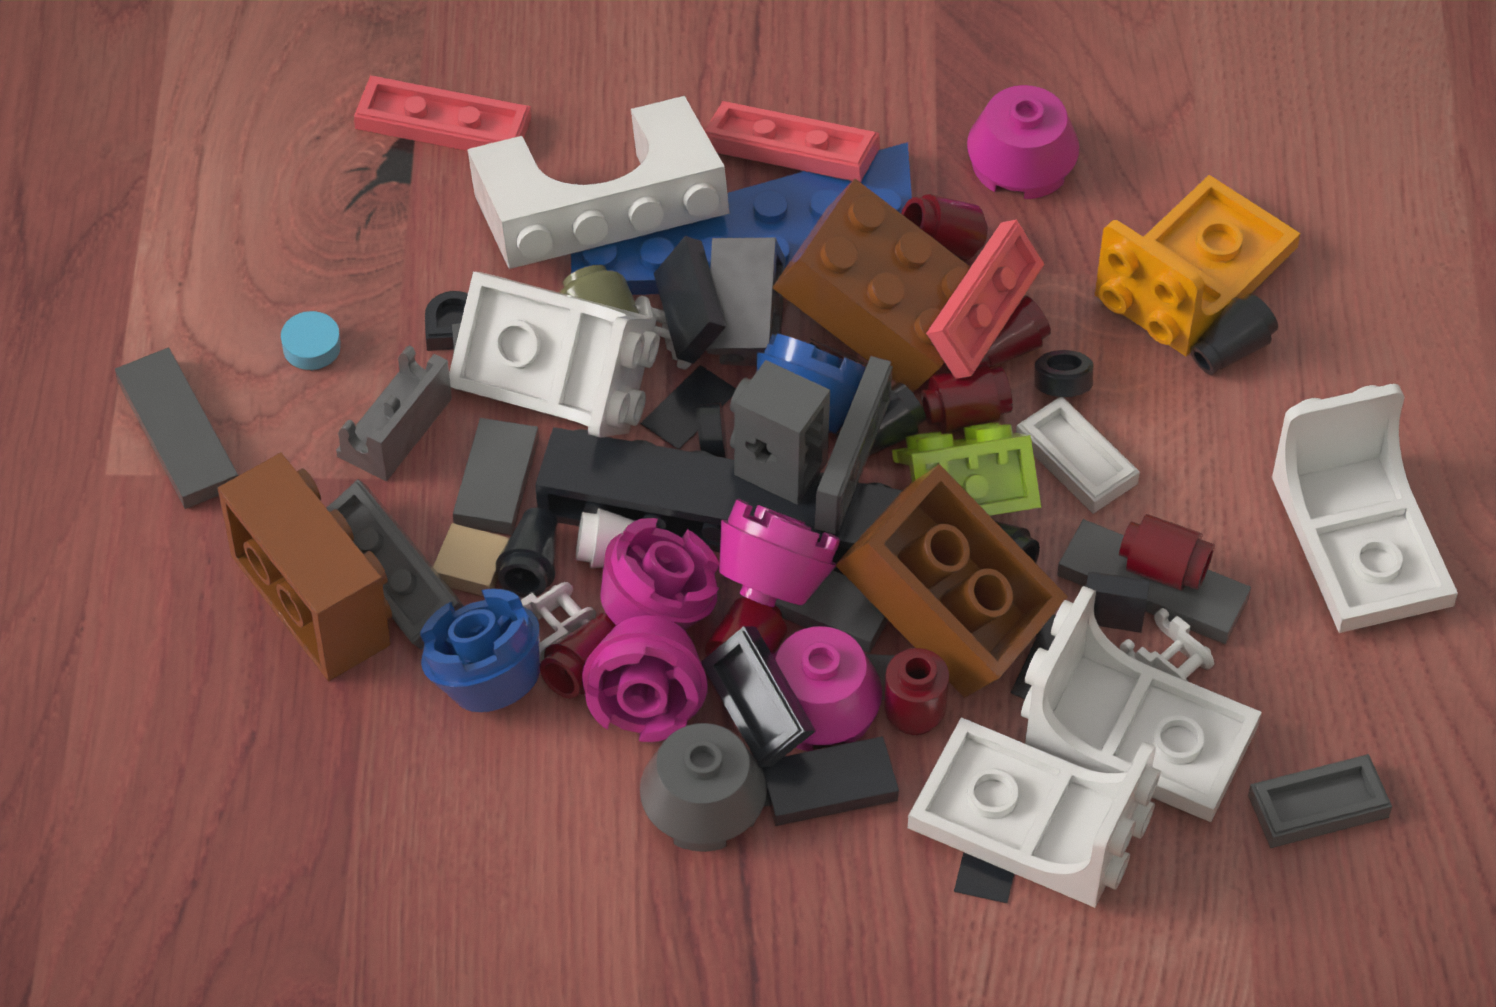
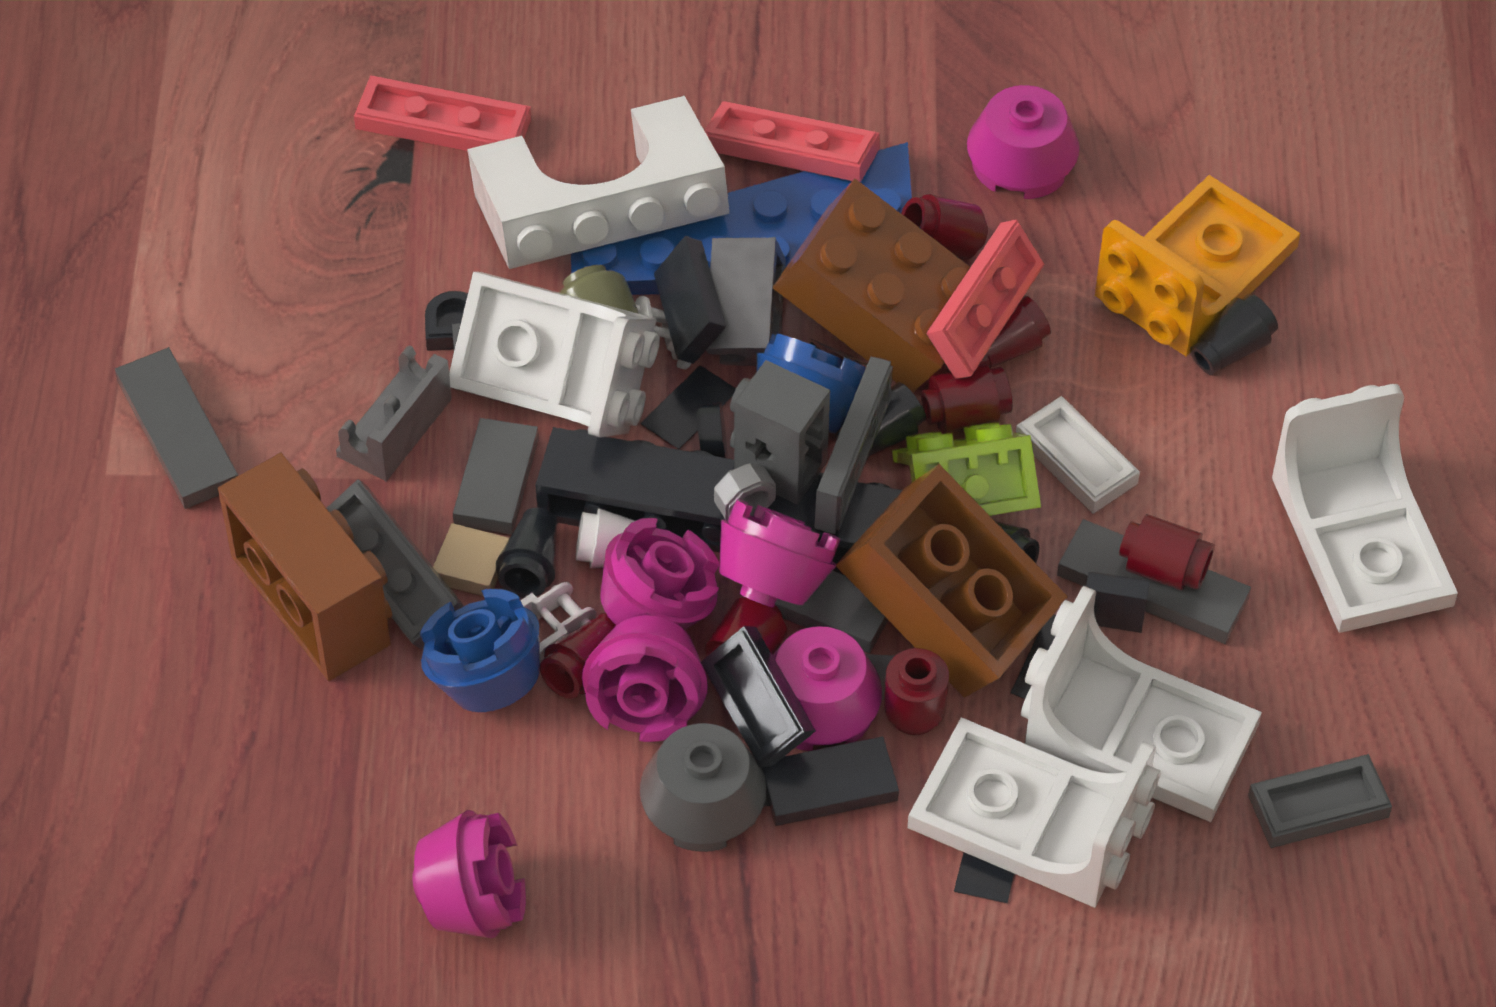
medium azure tile [281,311,341,370] -> none
black tile [1034,350,1094,397] -> none
white piece [1120,608,1214,681] -> none
none -> dark pink cone [413,810,526,938]
none -> light grey tile [714,463,776,520]

